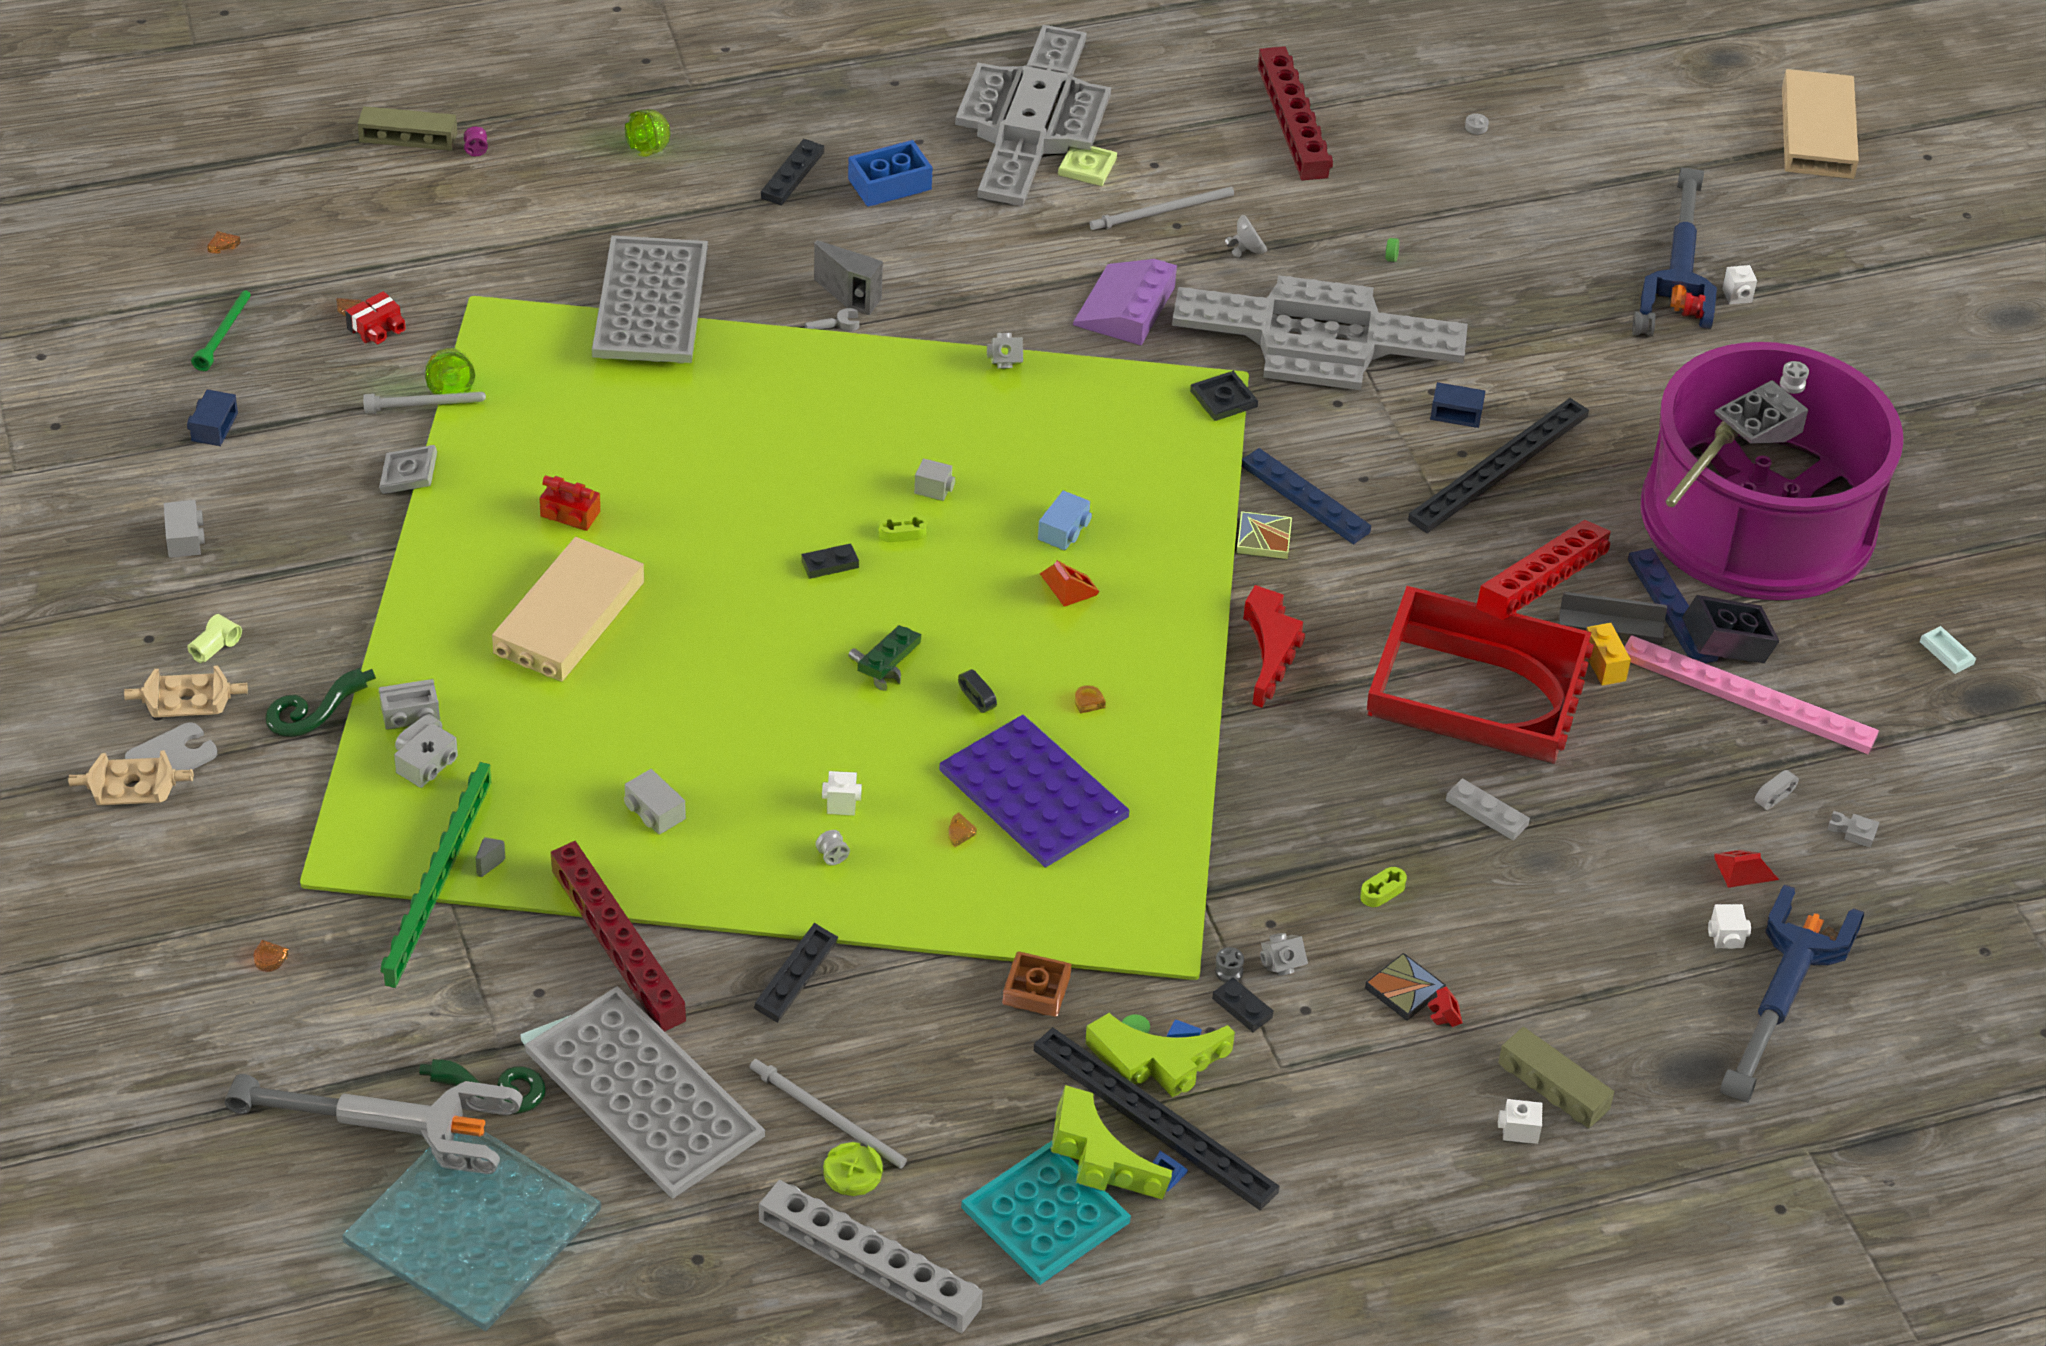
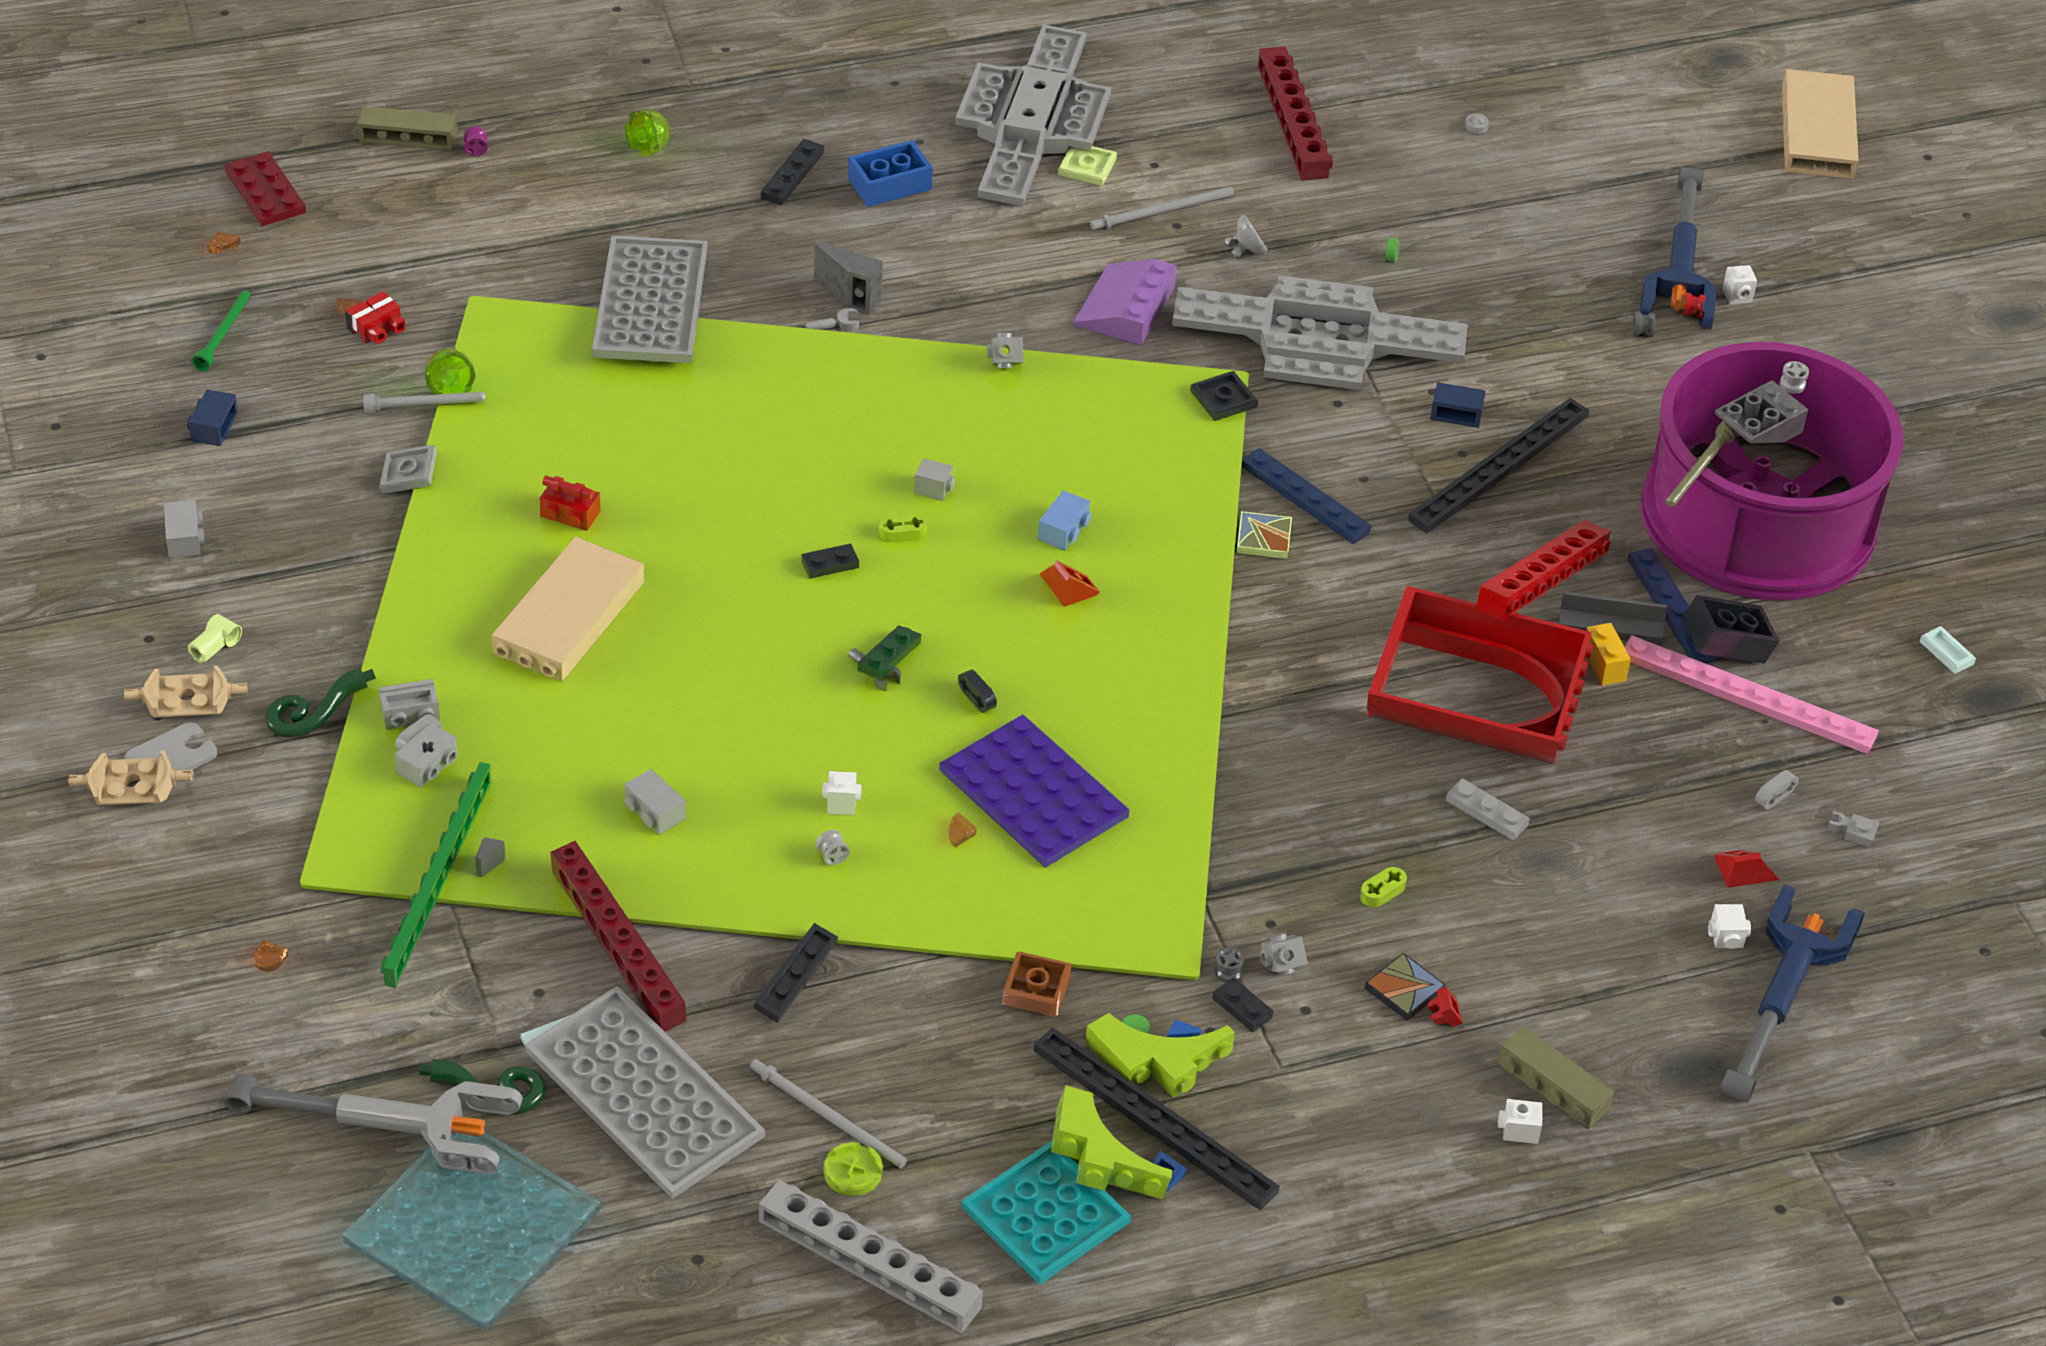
clear orange tile [1075,685,1106,714] -> none
red arch [1243,585,1305,708] -> none
none -> dark red plate [224,151,306,227]

